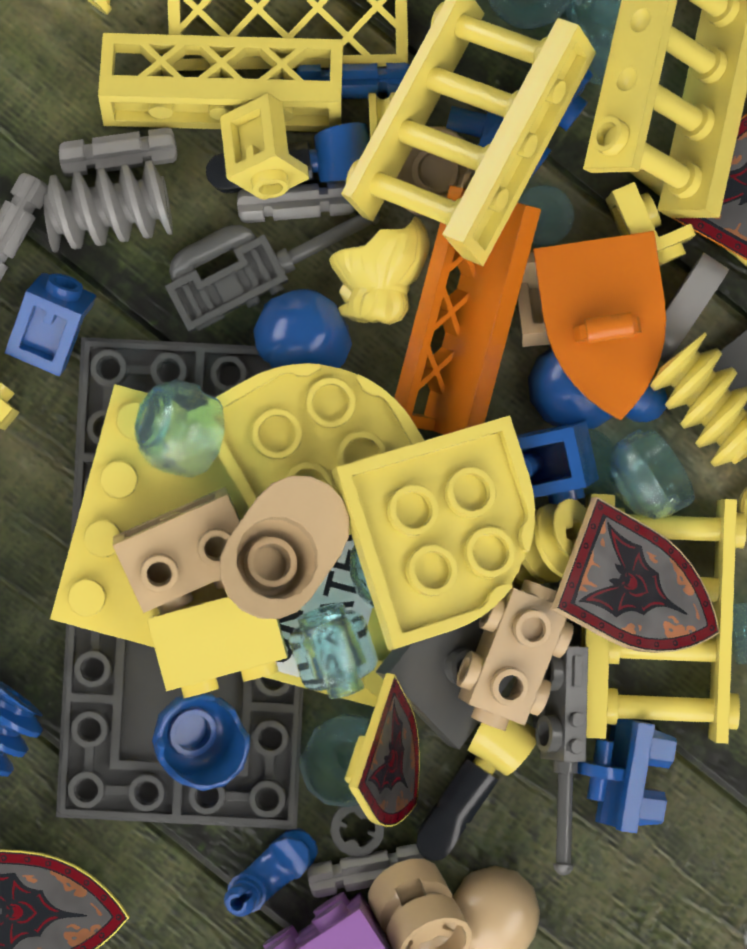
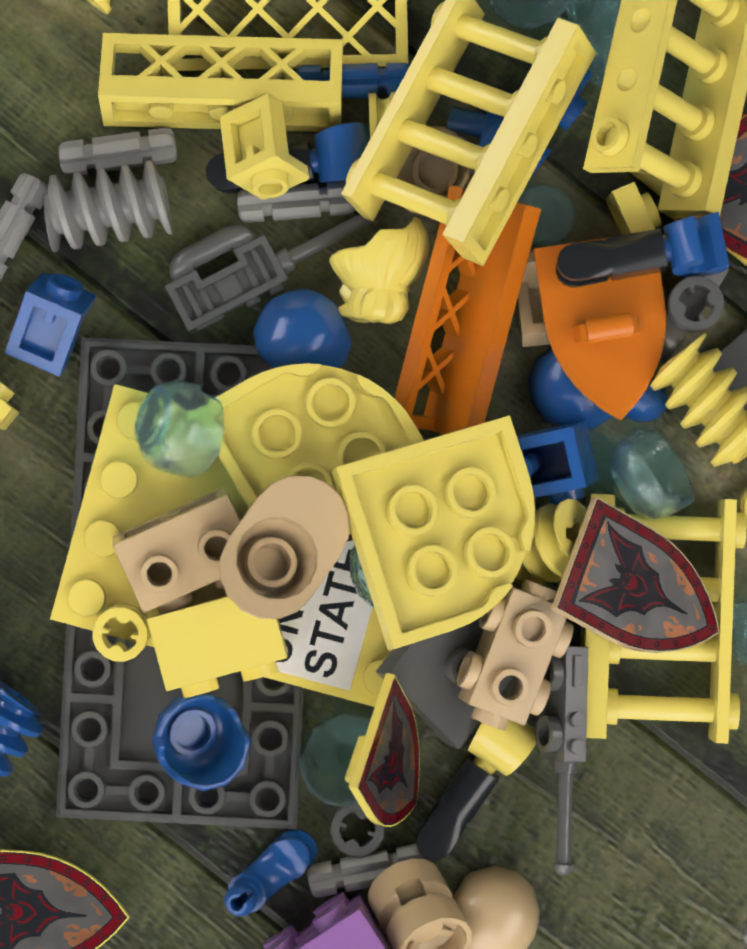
clear light blue head [288,603,378,699] -> none
blue hips [578,719,677,833] -> none
none -> light yellow bush [93,604,150,662]
none -> piece [556,211,730,288]
none -> dark grey bush [666,276,724,333]

